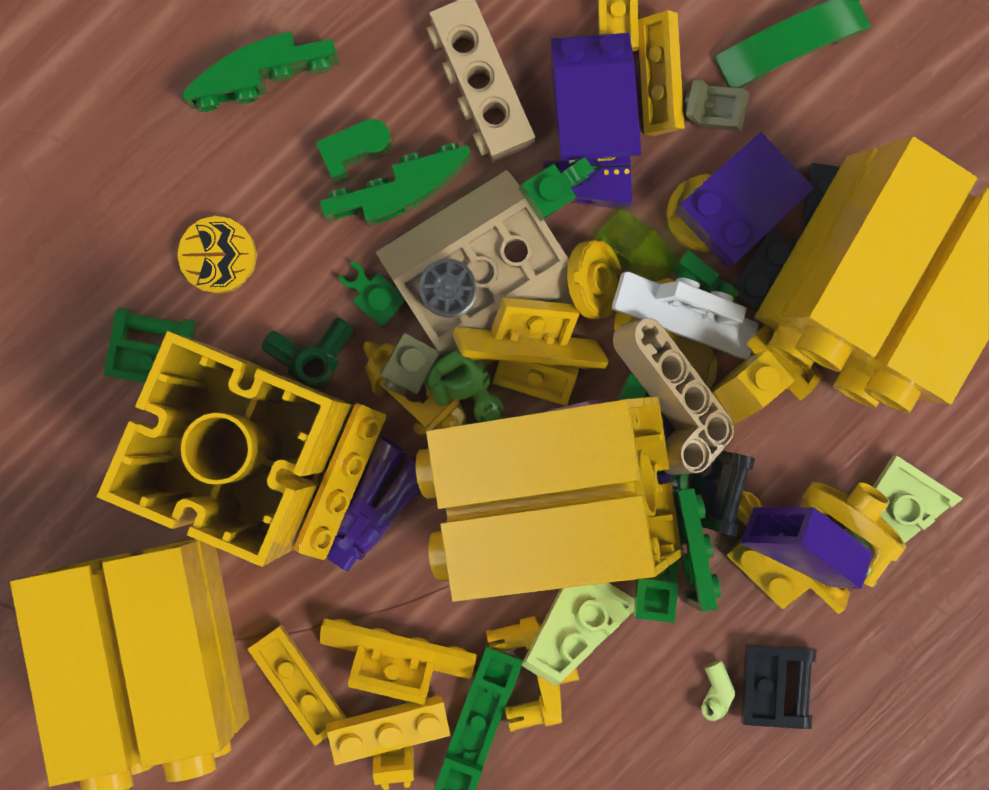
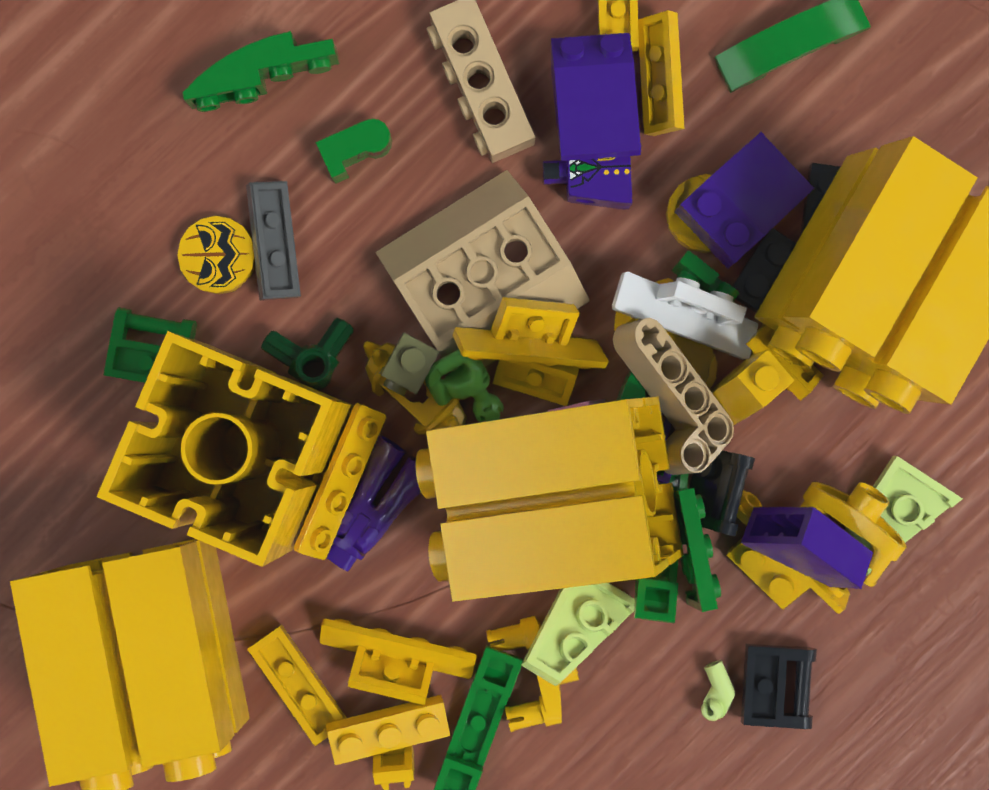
green slope [320,143,471,227] -> none
green plate [338,262,406,328] -> none
flat silver wheel [419,258,477,318] -> none
green plate [518,157,594,221] -> none
yellow tile [567,240,622,319] -> none
clear neon green slope [595,208,678,282] -> none
olive bracket [684,79,750,131] -> none
none -> dark grey tile [246,181,301,301]

